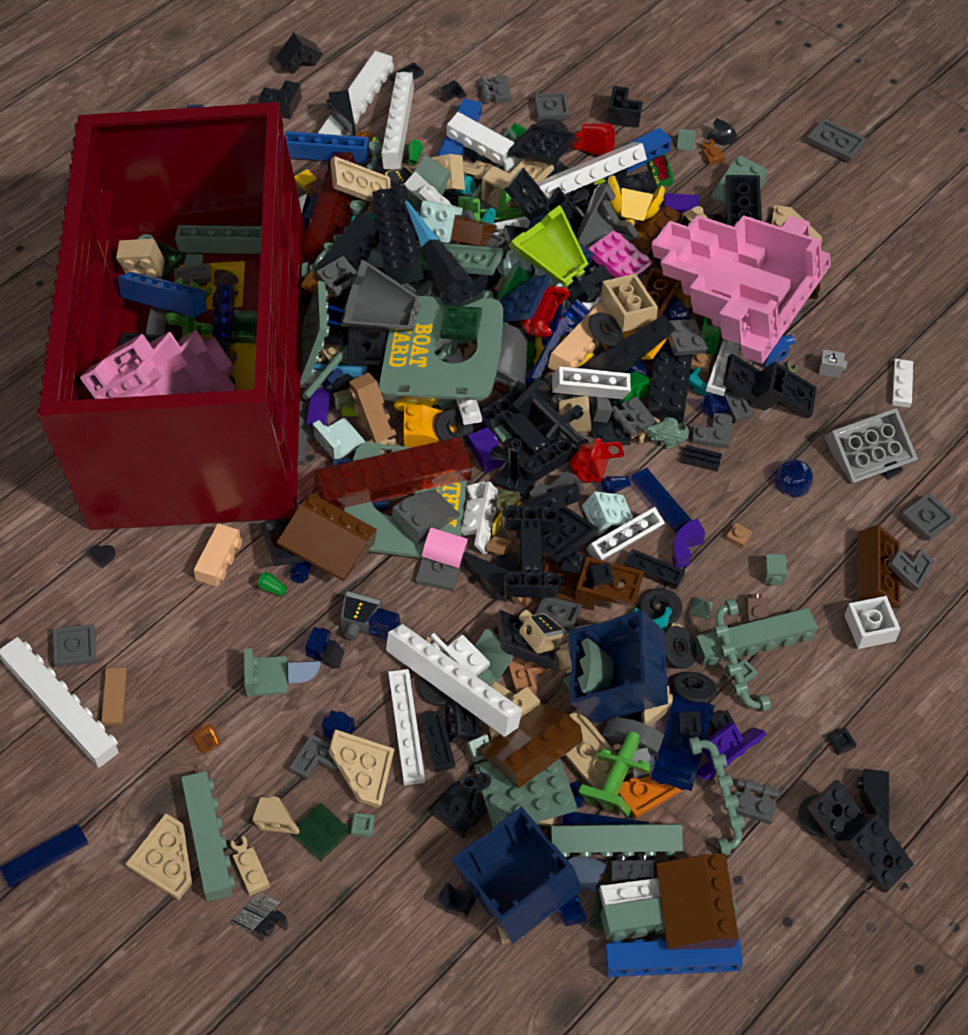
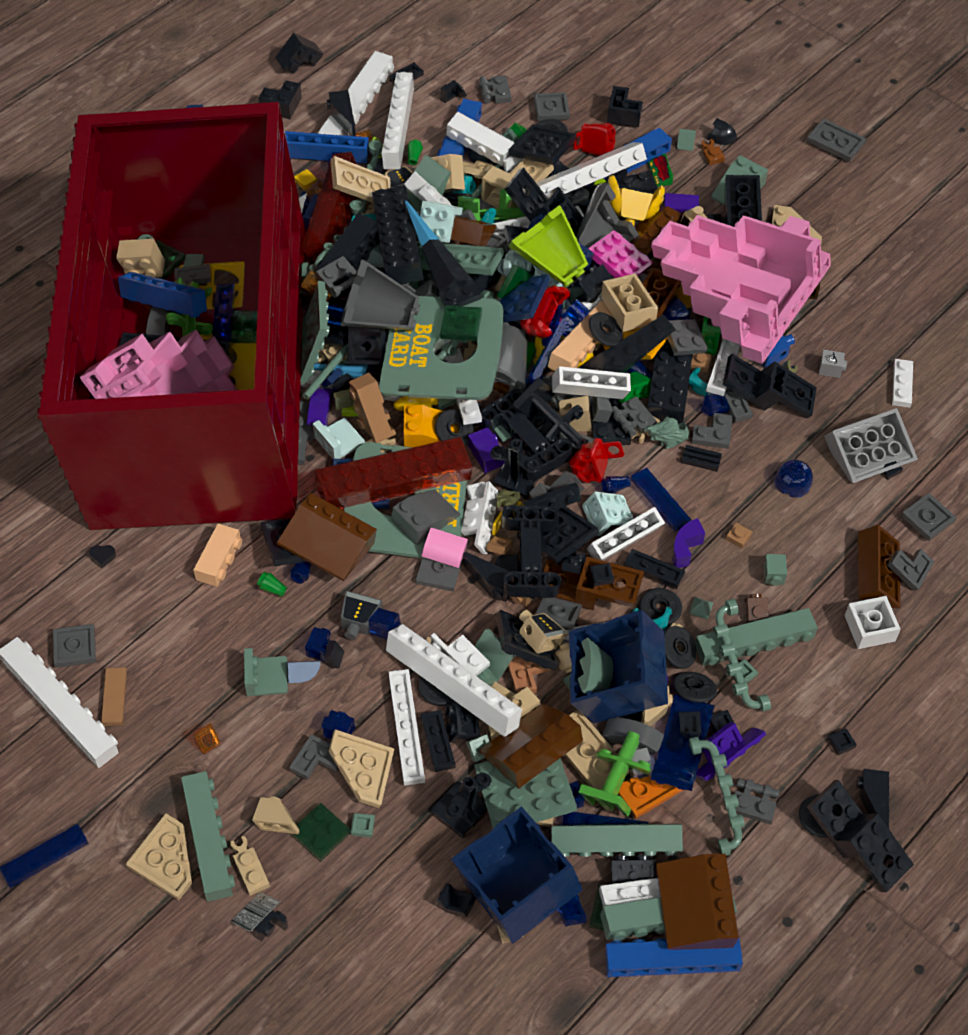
sand green brick [175,225,262,254] -> none
sand blue brick [568,856,607,892] -> none

